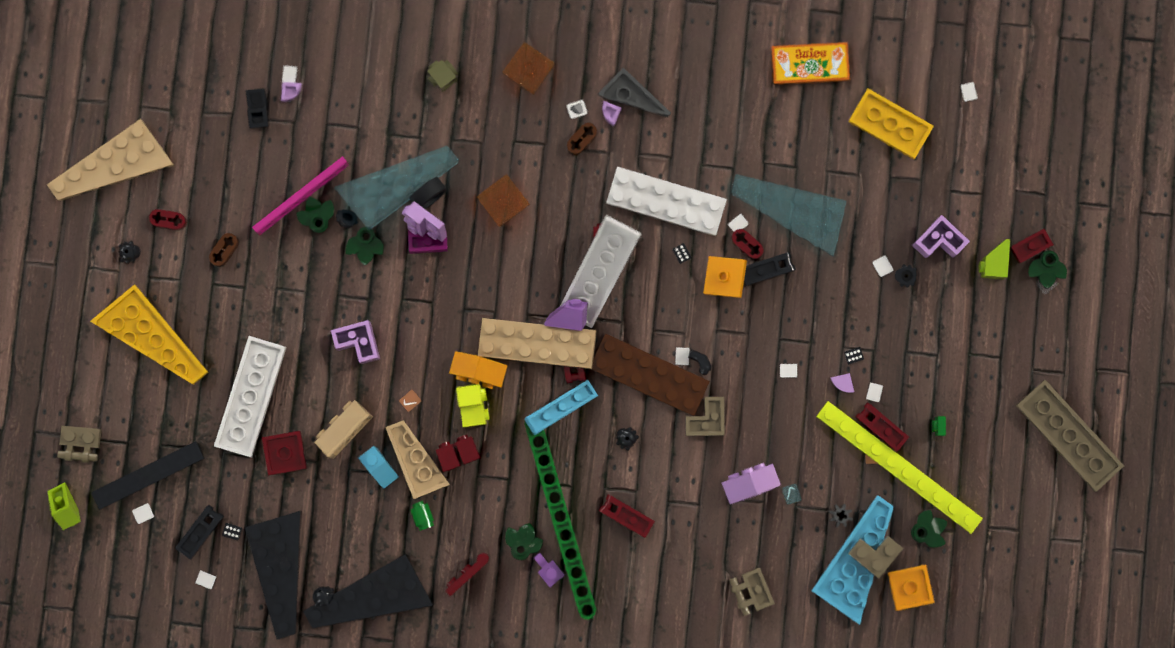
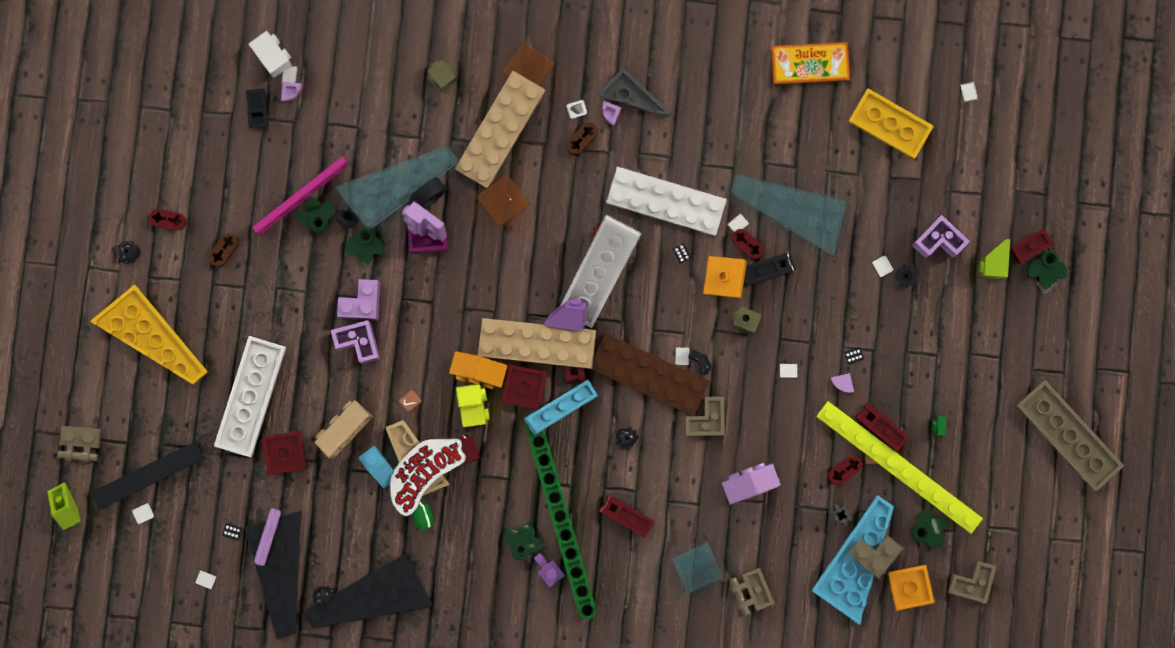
tan wing [47,119,174,201] -> none
black plate [175,505,224,560] -> none
dark red plate [445,553,489,596] -> none
clear light blue sticker [782,484,801,505] -> none
white sticker [866,382,883,402] -> none
none -> white brick [249,31,292,78]
none -> lavender axle [254,509,281,566]
none -> lavender brick [337,279,380,321]
none -> sticker [390,439,465,516]
none -> tan plate [455,71,546,189]
none -> dark red plate [502,365,547,410]
none -> clear light blue slope [671,542,723,594]
none -> olive brick [730,306,762,334]
none -> dark red beam [828,456,862,485]
none -> dark tan plate [948,561,997,604]

